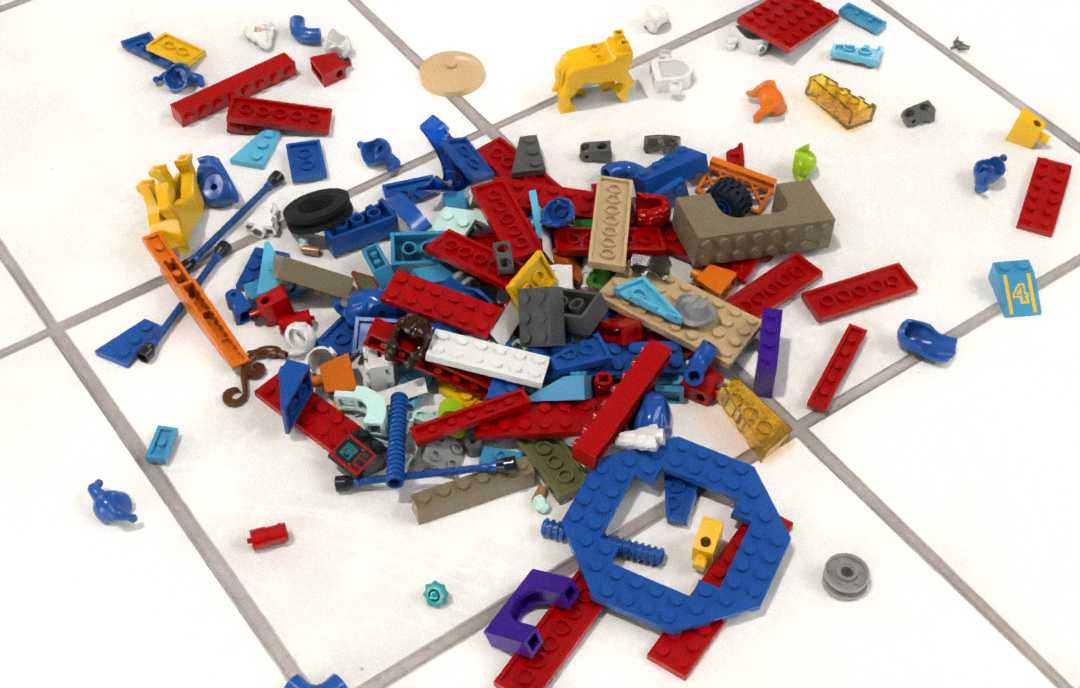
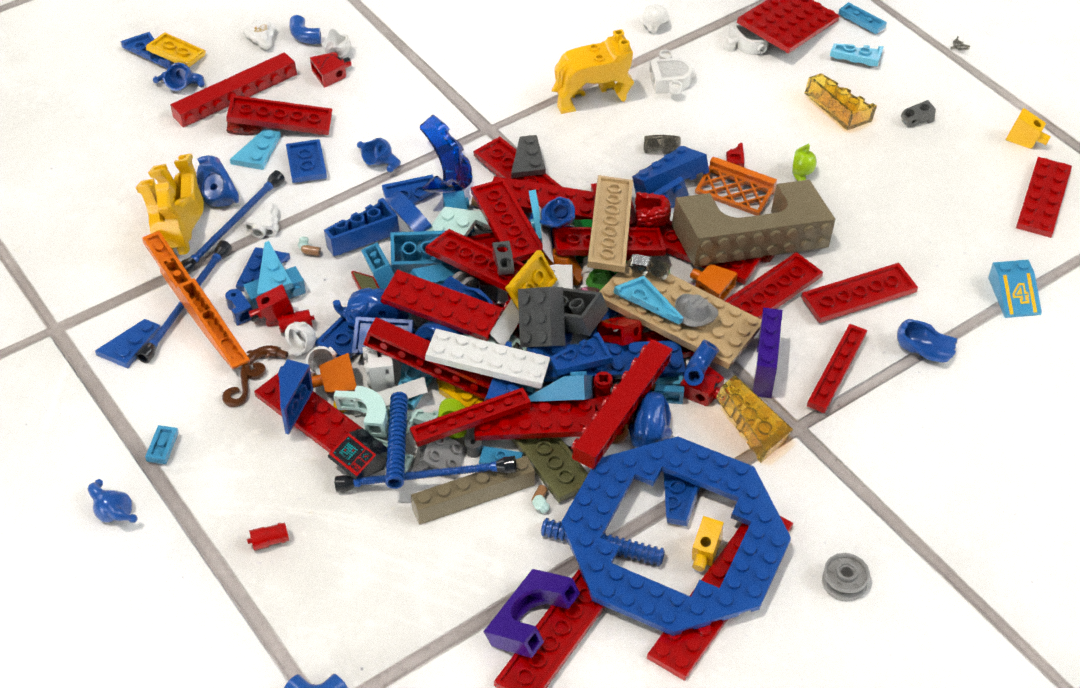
dark tan slope [273,254,354,301] -> none
black tyre [283,188,353,235] -> none
dark brown hair [385,313,433,371] -> none
tan dish [419,51,484,97] -> none
teal piece [423,581,449,608] -> none
blue plate [440,137,496,182] -> none
dark grey leg [579,140,612,164] -> none
blue cylinder [601,161,645,180] -> none
white rock [615,424,665,452] -> none
black wheel [705,176,753,218] -> none
orange hair [746,80,787,123] -> none
blue piece [973,154,1007,193] -> none

